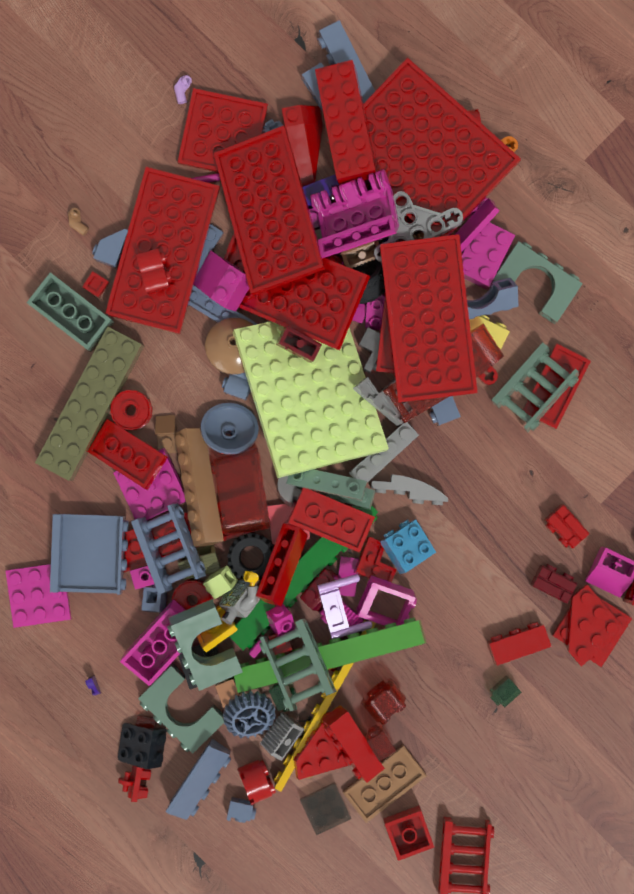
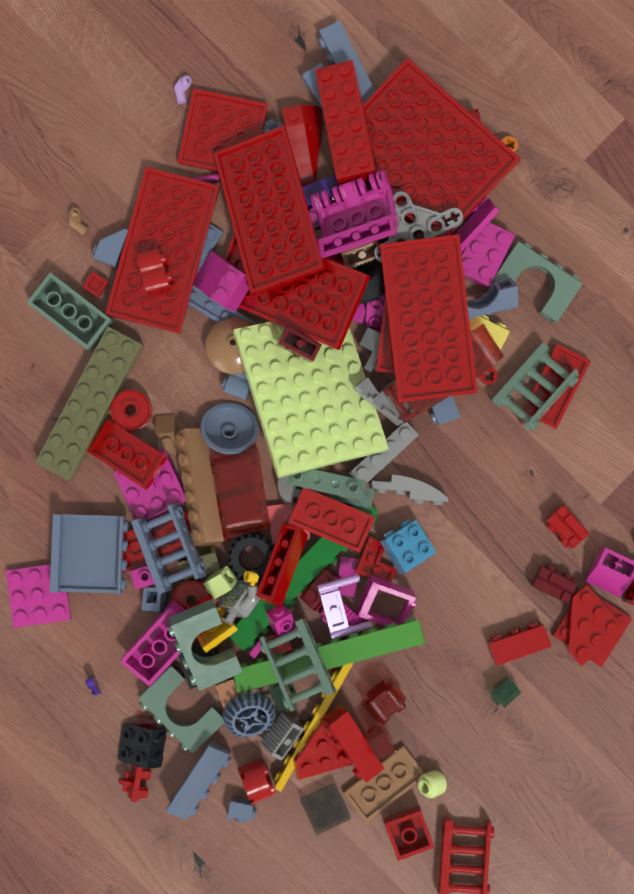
none -> yellowish green head [418,770,447,798]

